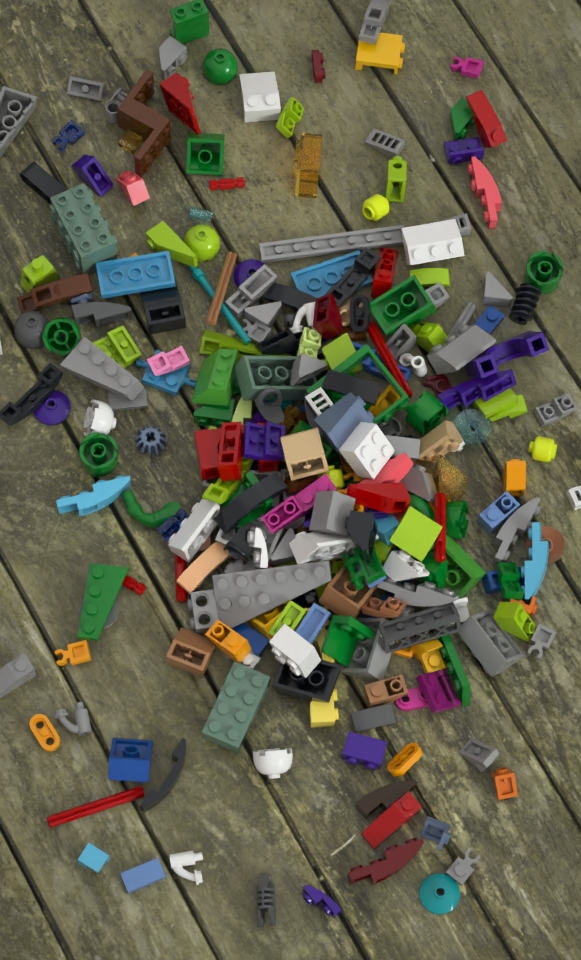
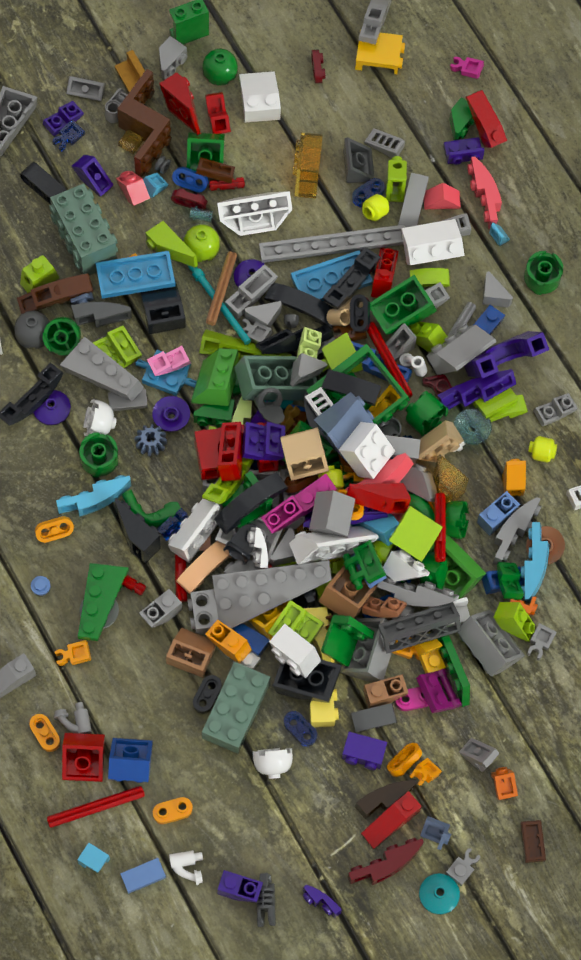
black slope [140,738,186,812] -> none
lime slope [276,97,304,138] -> none
white plant [289,302,317,334] -> none
medium blue tile [296,603,331,645] -> none
dark red slope [313,293,342,340] -> none
black slope [345,510,378,564] -> none
black piece [509,283,542,325] -> none
none -> medium blue plate [31,576,50,595]
none -> light orange plate [35,516,74,543]
none -> dark purple slope [43,101,84,136]
none -> red slope [62,733,105,782]
none -> pearl gold panel [115,50,145,92]
none -> black slope [115,498,161,564]
none -> light grey slope [139,589,182,628]
none -> medium azure slope [143,173,169,198]
none -> dark purple dish [152,396,190,432]
none -> light orange plate [153,797,193,824]
none -> dark grey bush [154,156,171,174]
none -> dark red plate [171,188,208,211]
none -> blue plate [172,167,209,192]
none -> black plate [193,675,222,714]
none -> reddish brown plate [196,157,235,183]
none -> red slope [205,92,231,134]
none -> white wedge [217,191,292,236]
none -> dark purple slope [217,870,263,903]
none -> clear blue plate [284,711,317,746]
none -> dark grey slope [343,137,375,183]
none -> clear blue plate [352,178,385,207]
none -> light grey slope [398,173,429,227]
none -> light orange plate [410,758,442,786]
none -> coral slope [423,183,461,210]
none -> medium azure slope [489,223,510,246]
none -> reddish brown plate [520,820,546,863]

